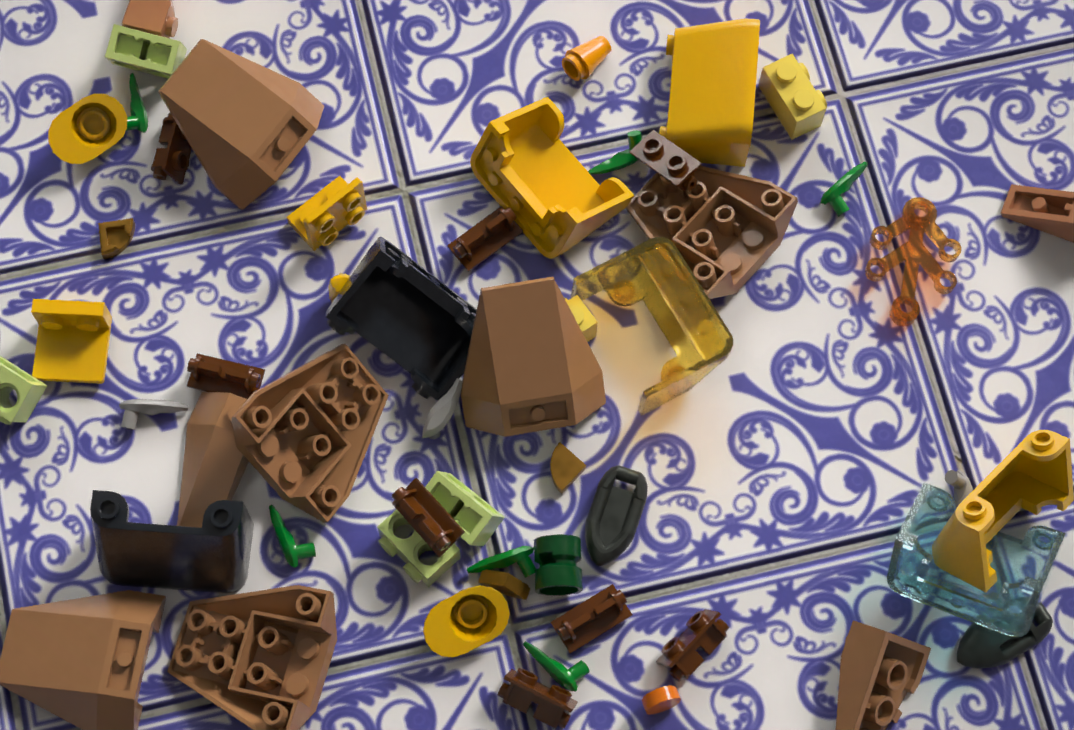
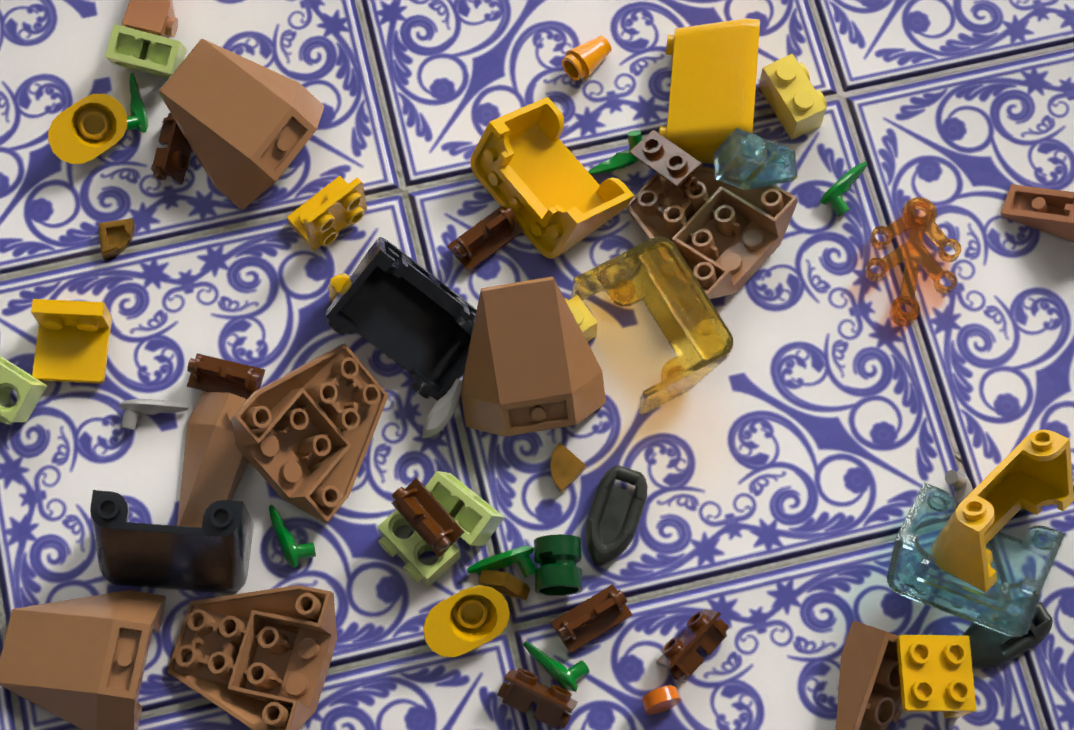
none -> clear light blue slope [714,128,797,190]
none -> yellow bracket [896,635,977,718]

